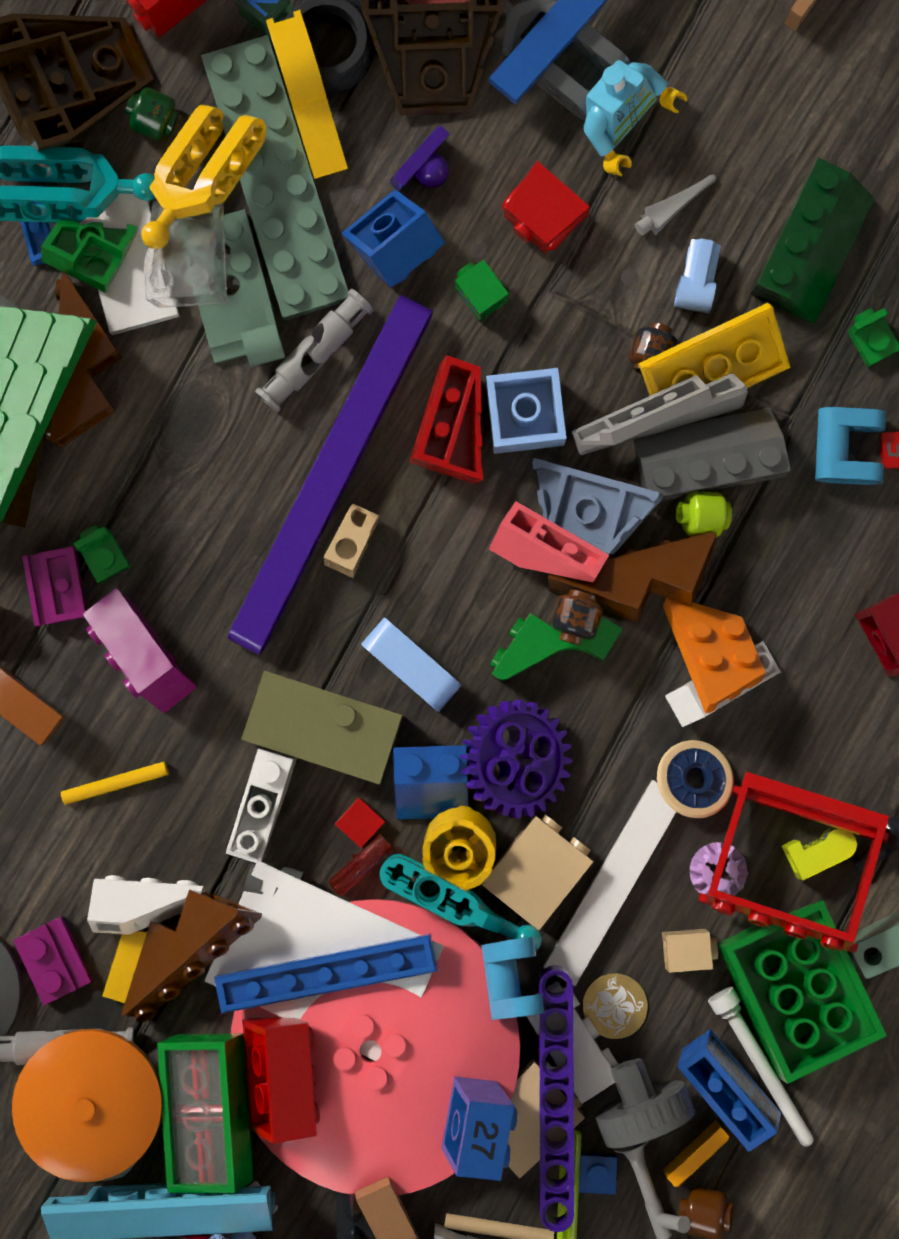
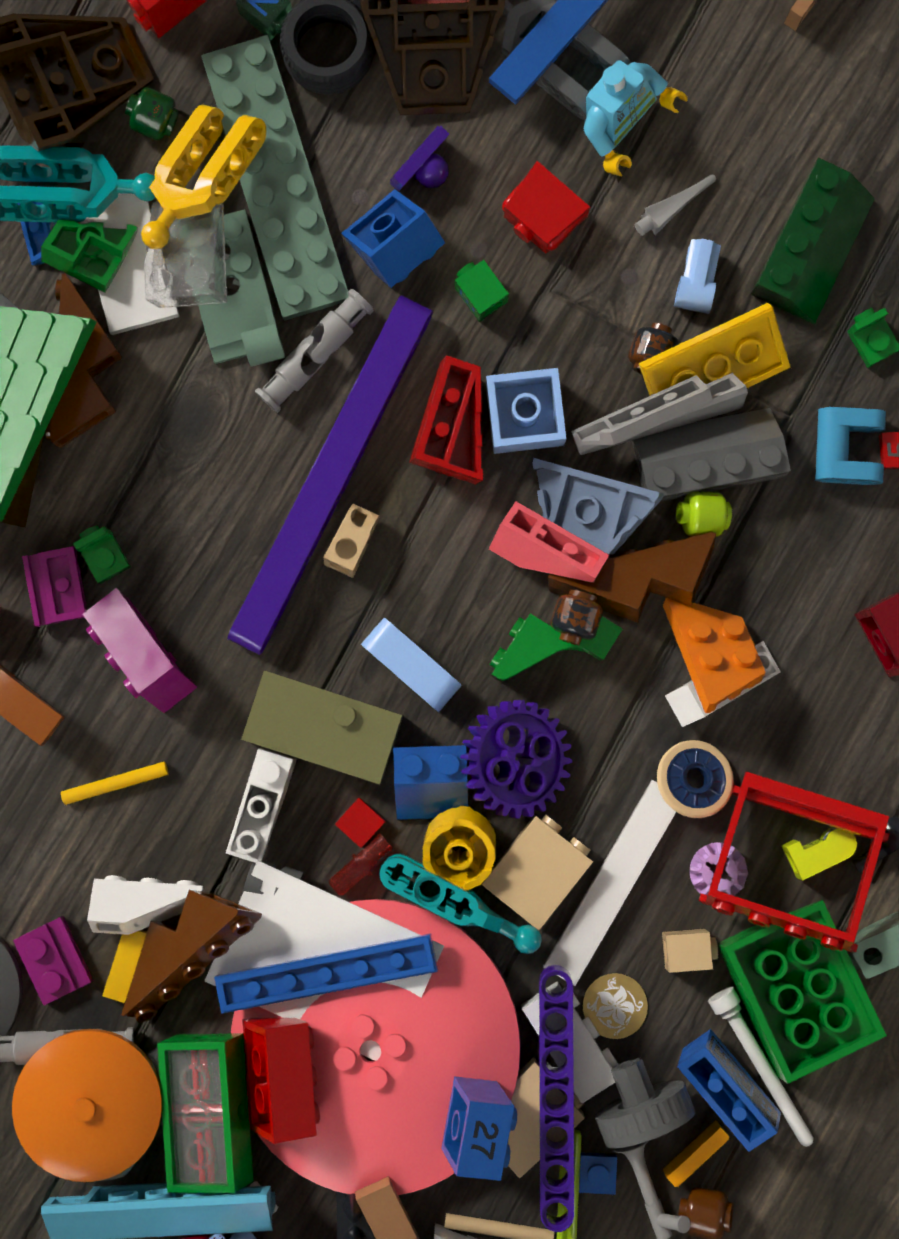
yellow piece [266,10,348,179] -> none
dark azure connector [481,937,545,1020] -> none

